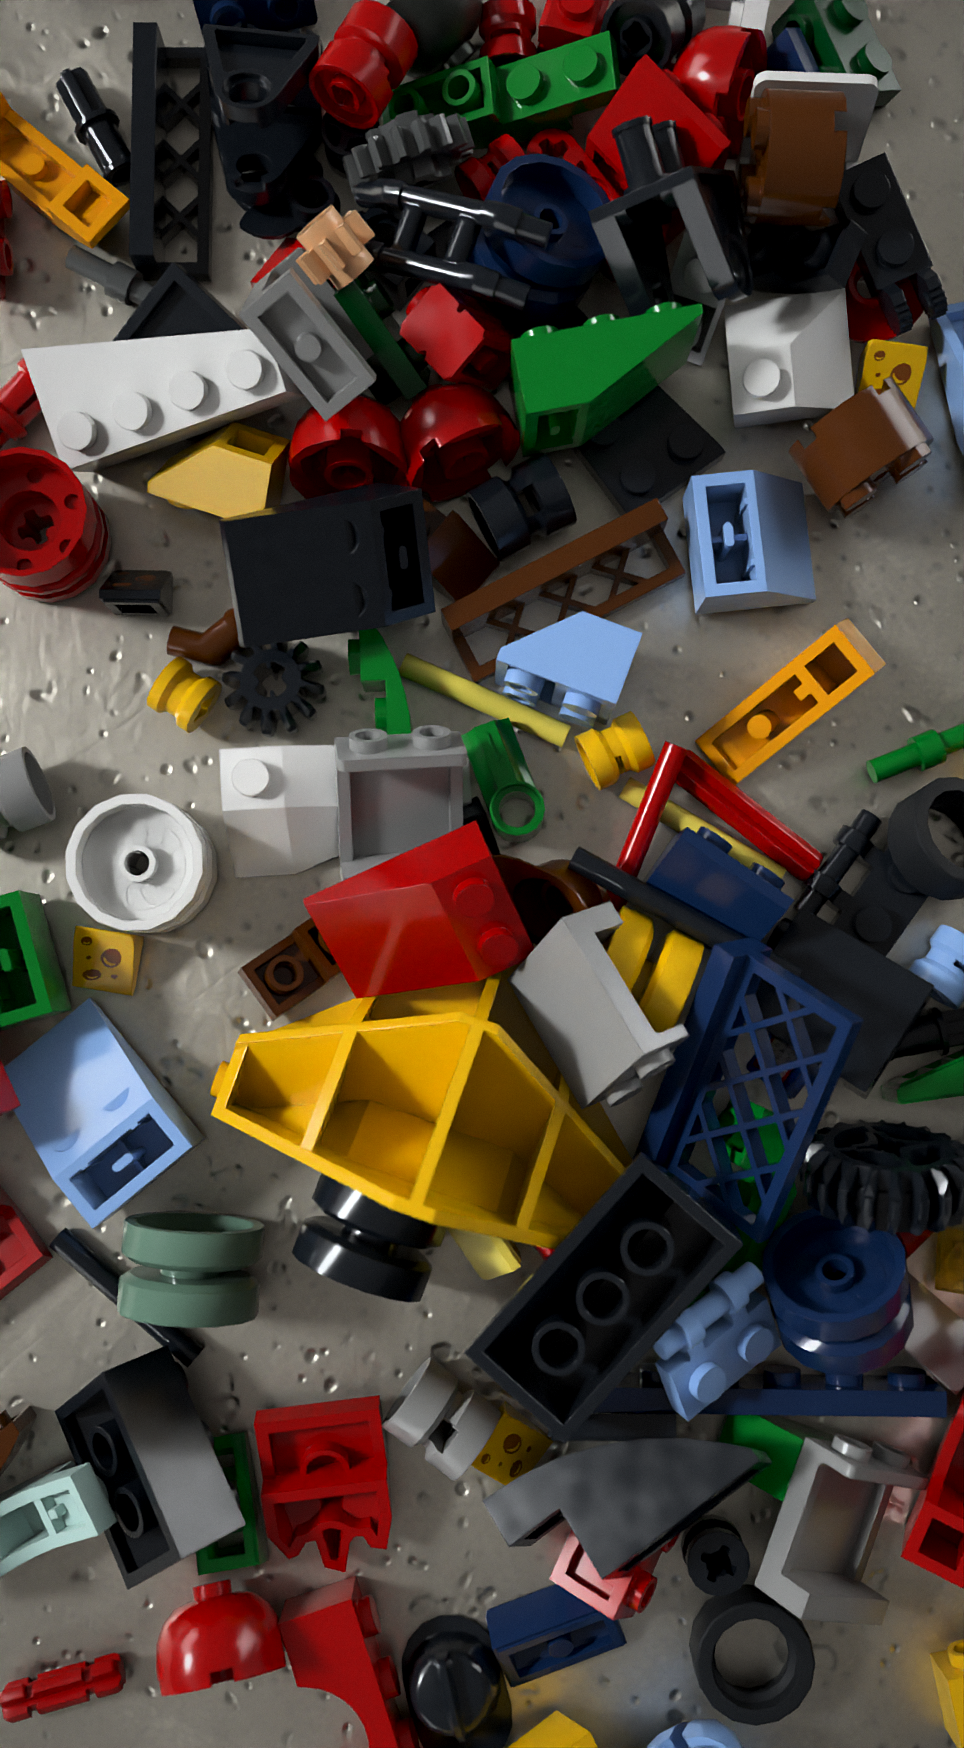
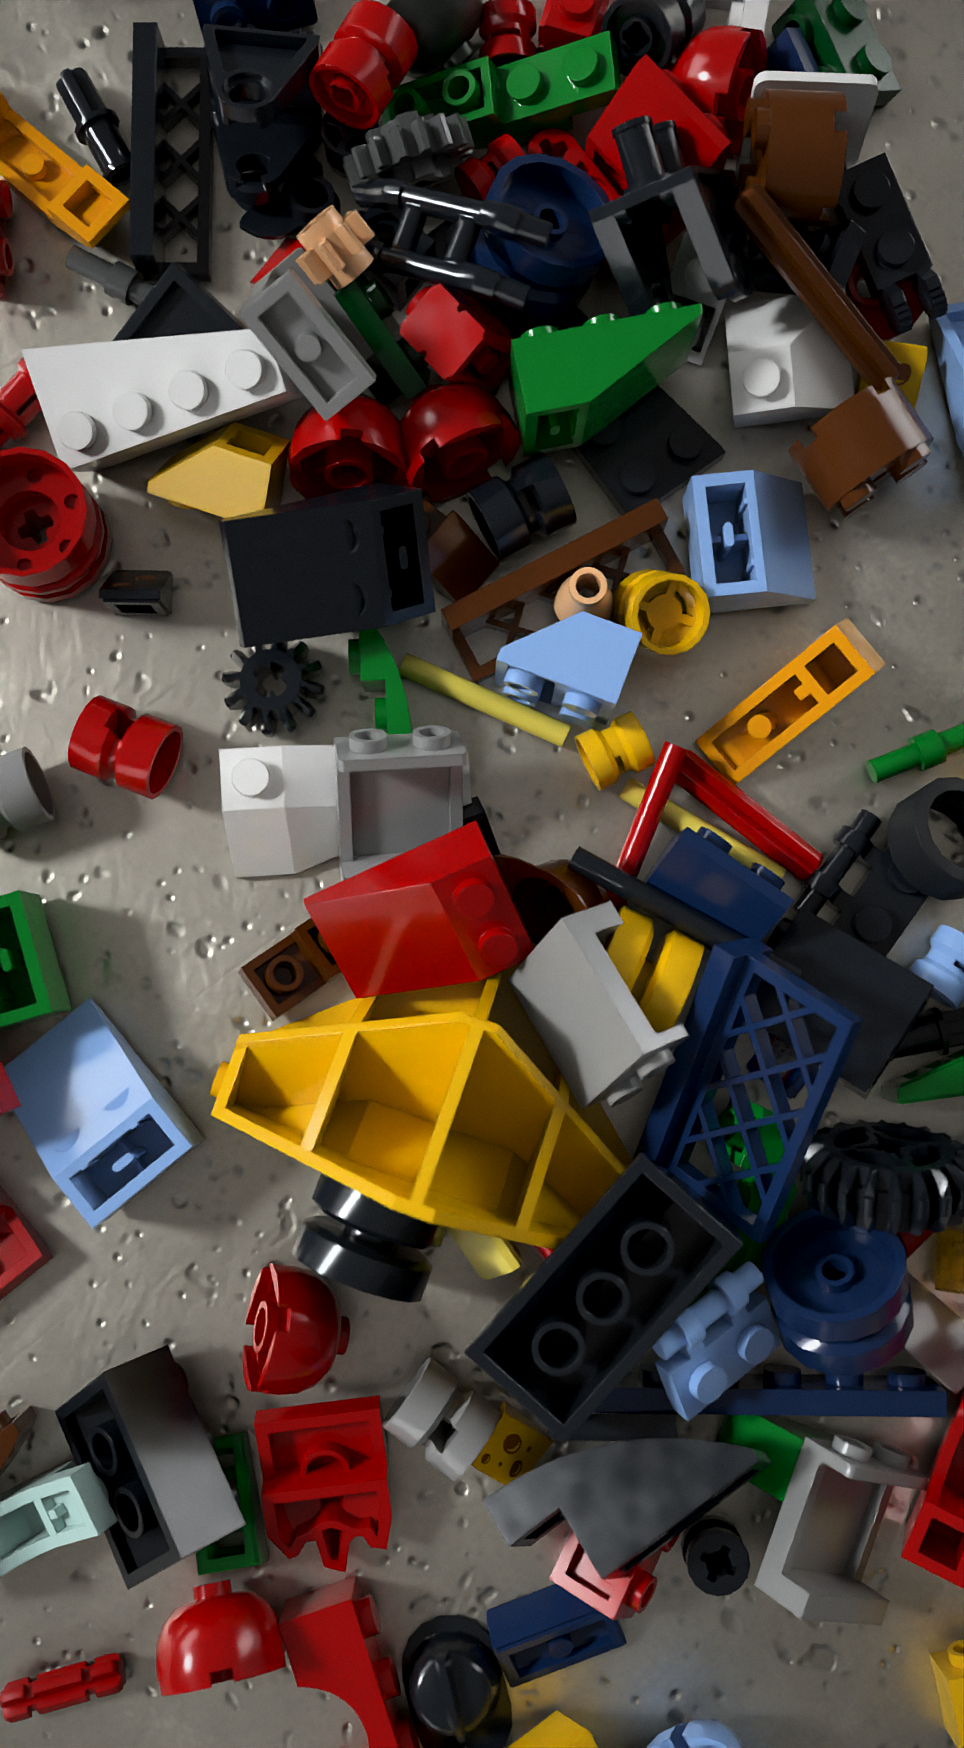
black bar [49,1228,204,1368] -> none
white wheel [65,794,217,934] -> none
yellow slope [72,925,144,996] -> none
sand green wheel [116,1211,265,1328] -> none
yellow wheel [147,656,222,733] -> none
reddish brown arm [167,608,246,666] -> none
green piece [461,718,545,843] -> none
black tyre [689,1584,816,1726] -> none
none -> red wheel [68,695,183,800]
none -> red cylinder [242,1263,350,1395]
none -> light nougat cone [553,567,614,621]
none -> yellow wheel [611,569,710,655]
none -> reddish brown axle [730,182,901,392]

